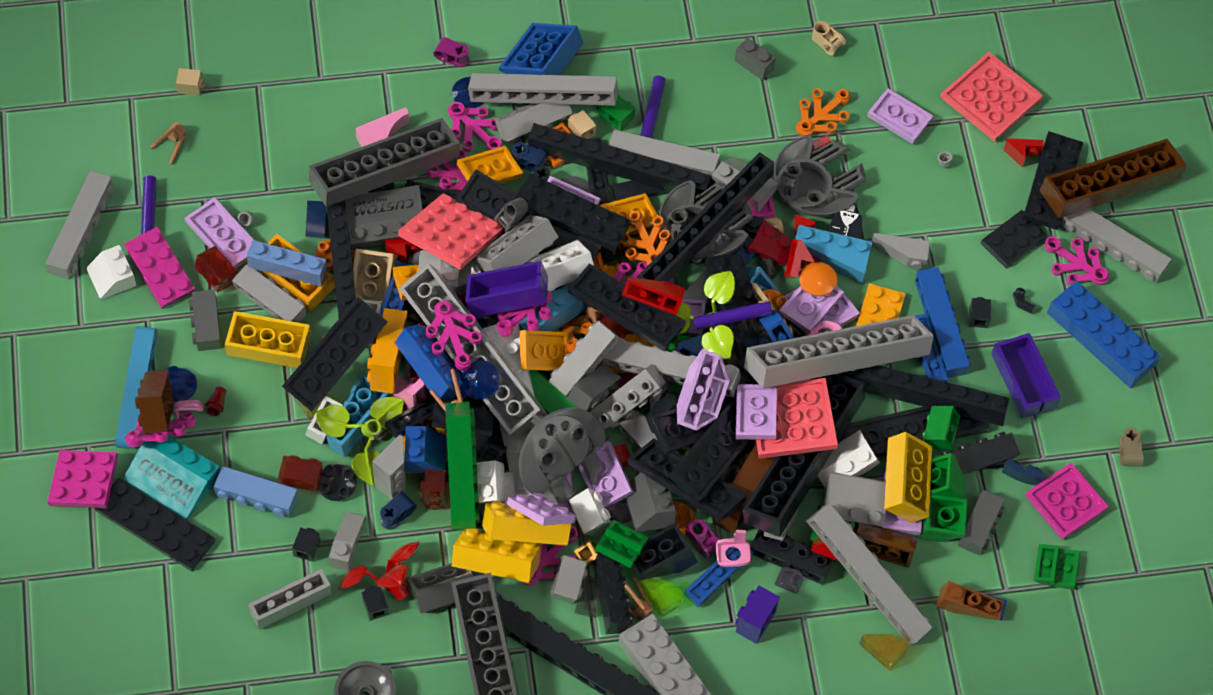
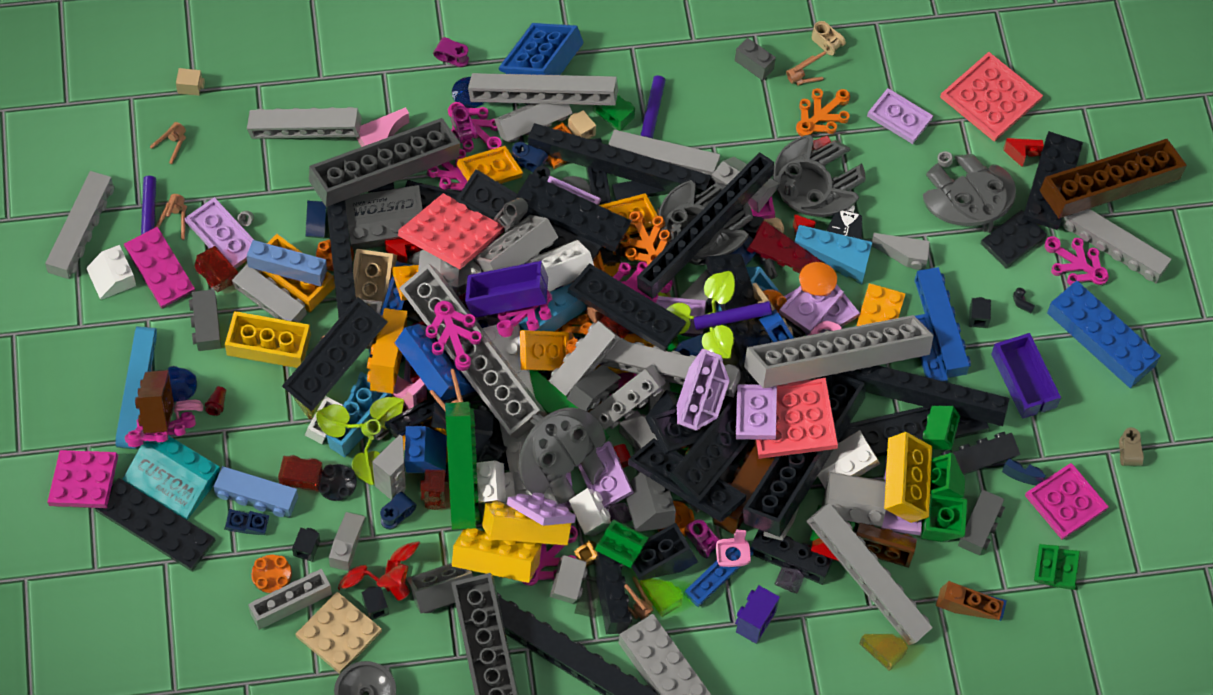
clear blue dish [461,360,499,399] -> none
red slope [622,278,685,315] -> none
red slope [784,239,815,279] -> none
none -> nougat plant [155,194,187,240]
none -> dark blue slope [224,509,269,535]
none -> light grey brick [247,107,362,139]
none -> orange dish [251,555,292,593]
none -> tan plate [295,592,382,674]
none -> magenta piece [451,105,478,143]
none -> nougat plant [786,51,827,86]
none -> dark grey piece [923,154,1016,233]

